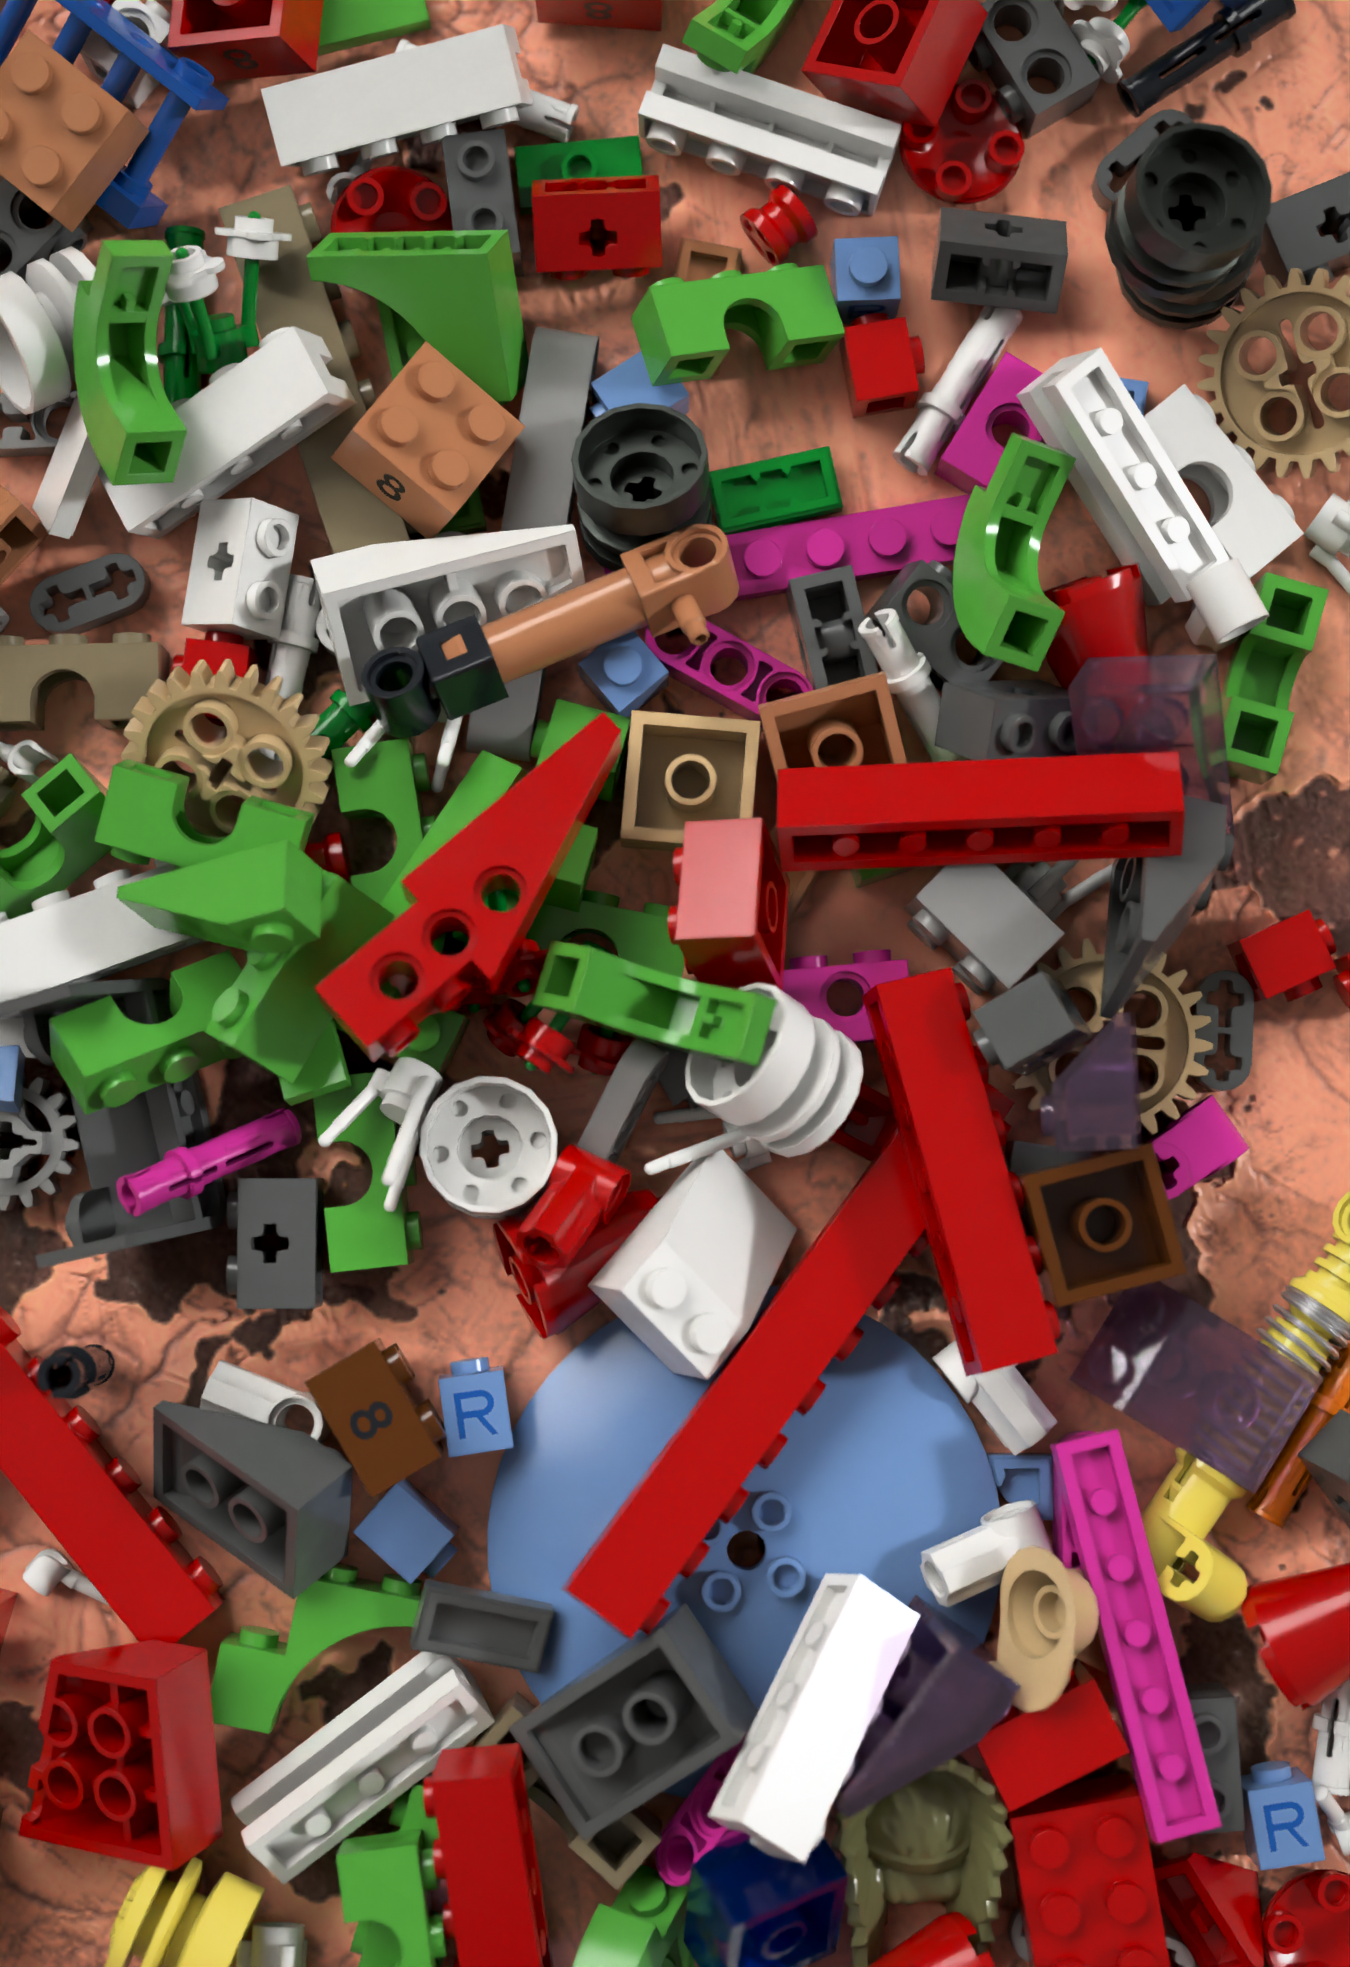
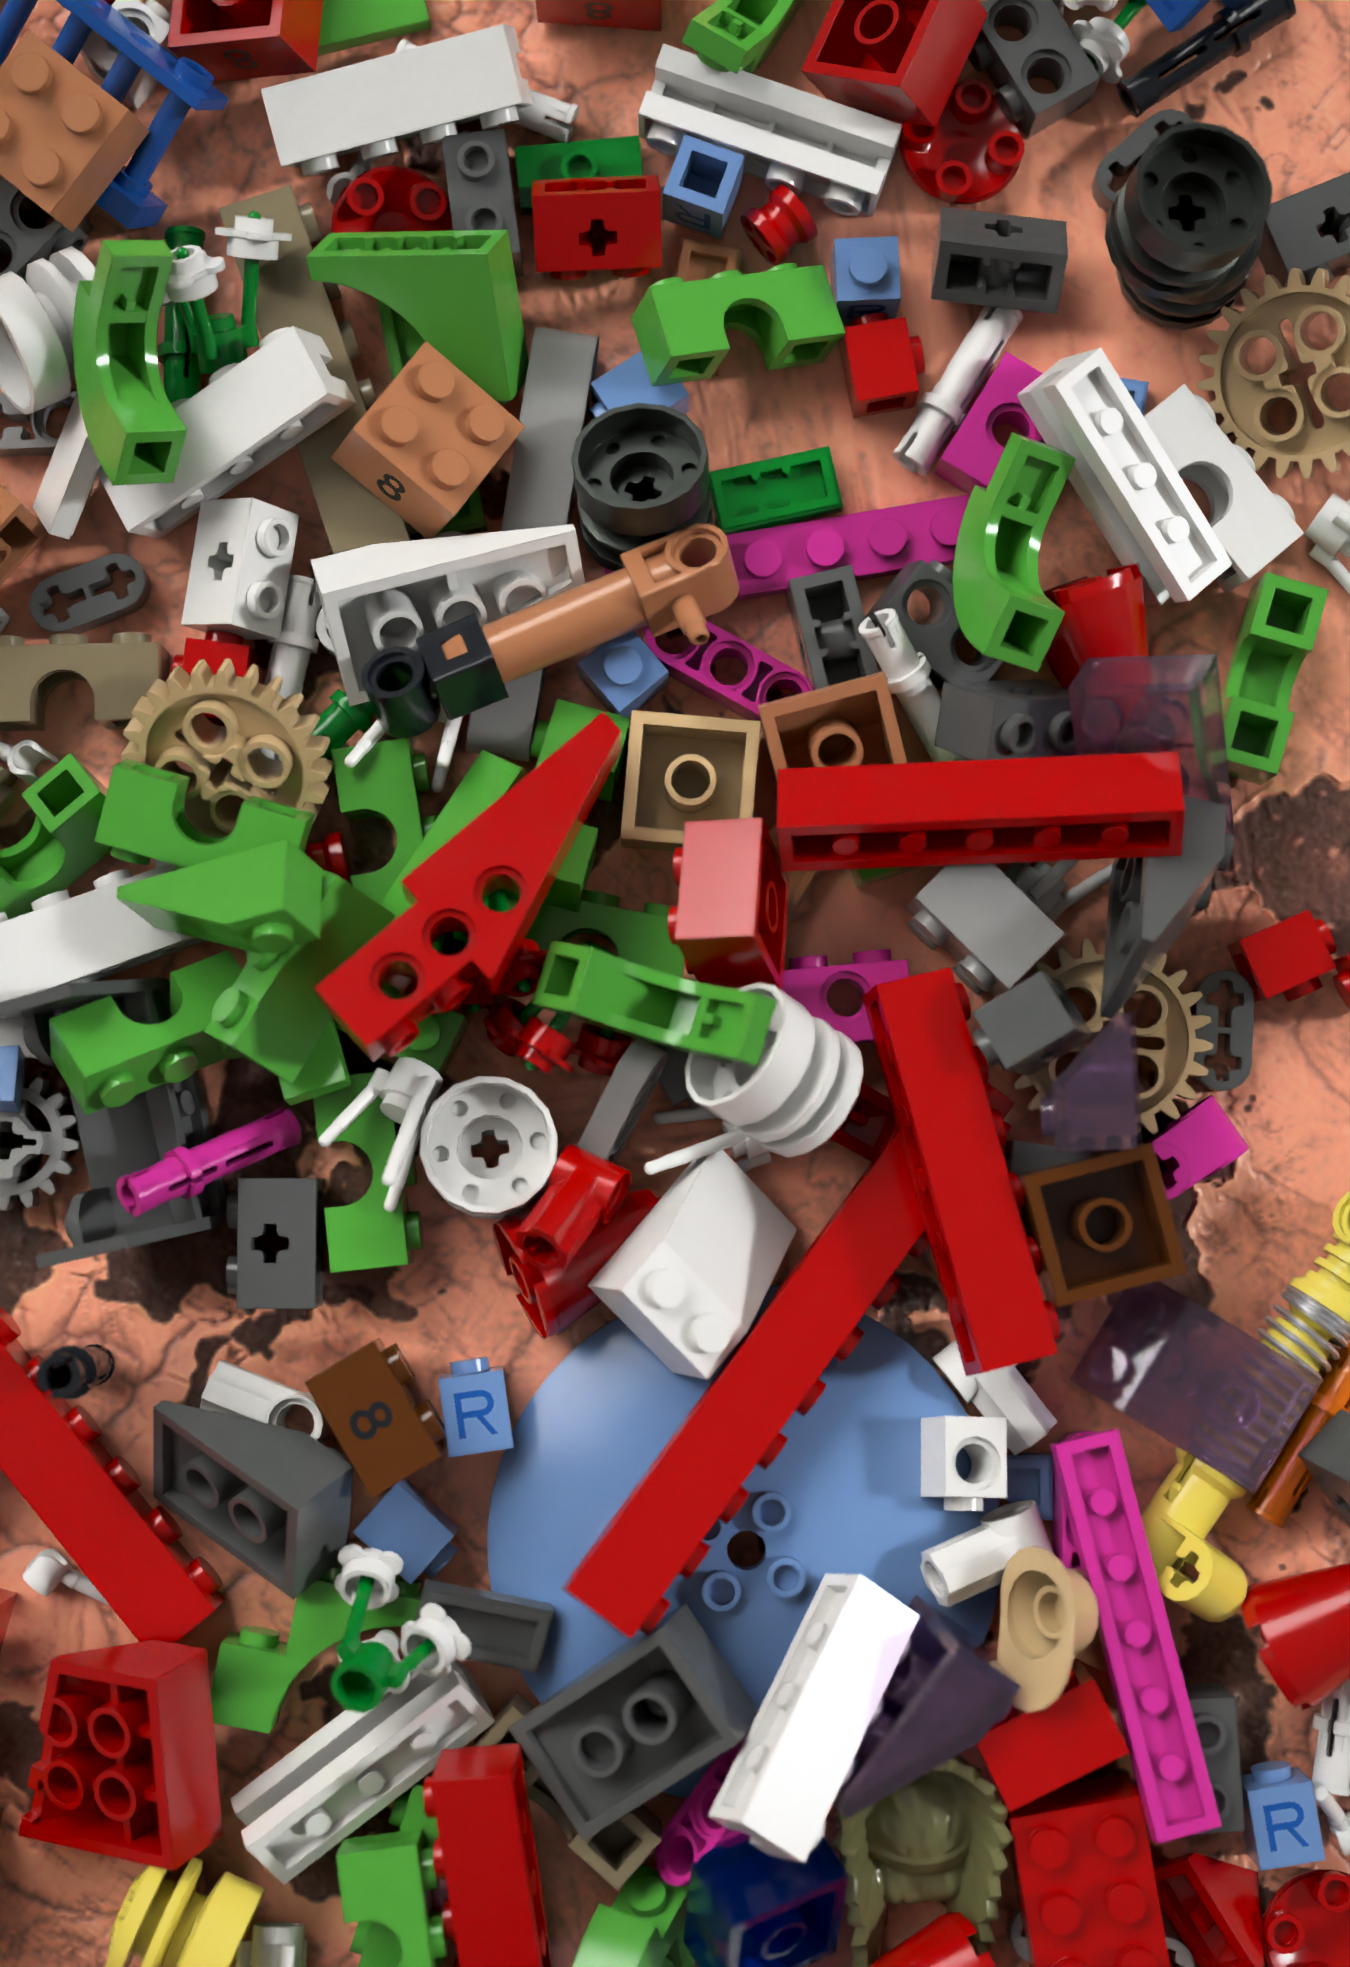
white piece [1184,558,1269,652] -> none
none -> plant [330,1544,471,1712]
none -> medium blue brick [663,134,744,240]
none -> white brick [921,1416,1007,1511]

